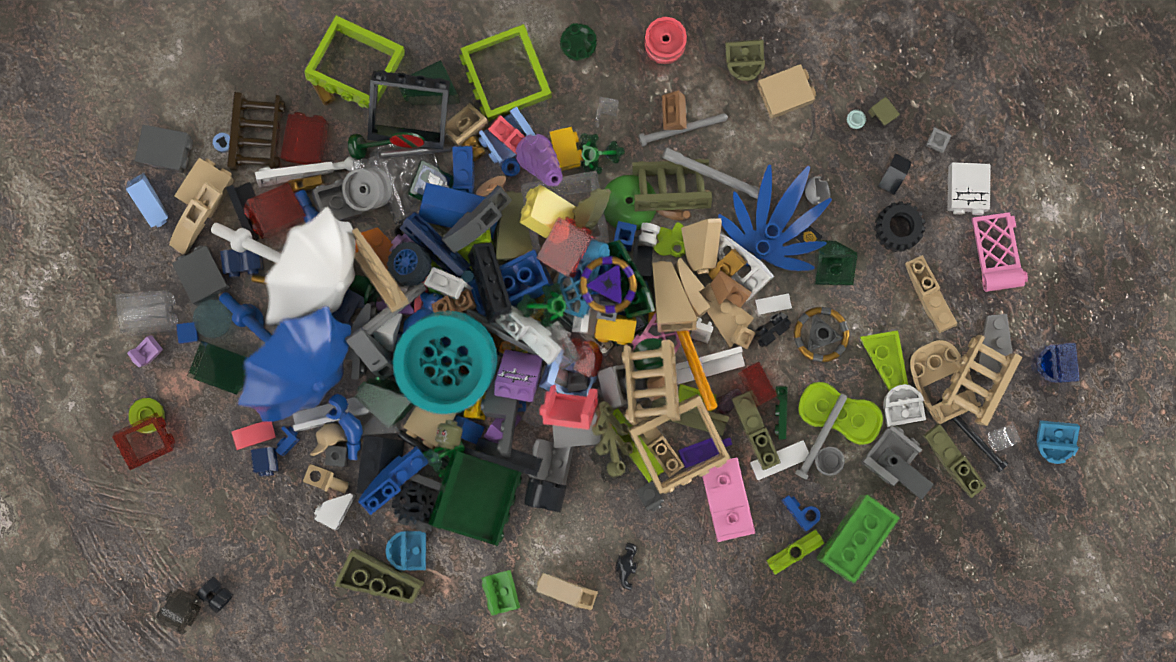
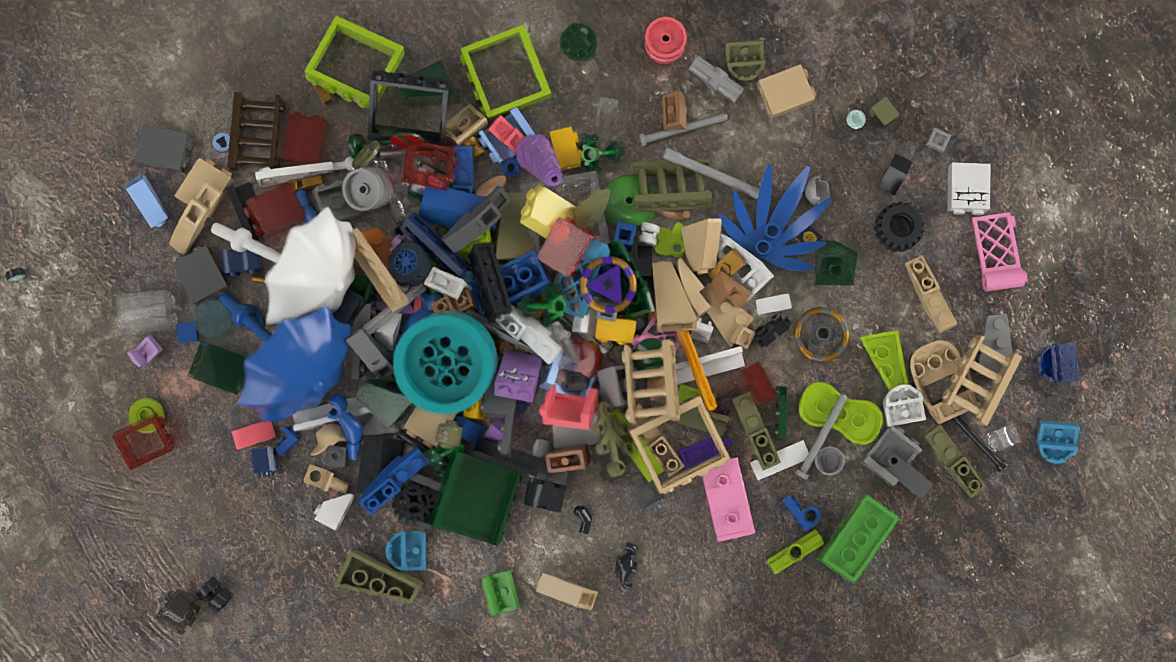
none -> black tile [5,268,26,282]
none -> olive wheel [352,141,381,169]
none -> clear red window [402,139,457,191]
none -> dark orange slope [545,444,591,473]
none -> black arm [574,506,592,534]
none -> light grey piece [689,56,744,103]

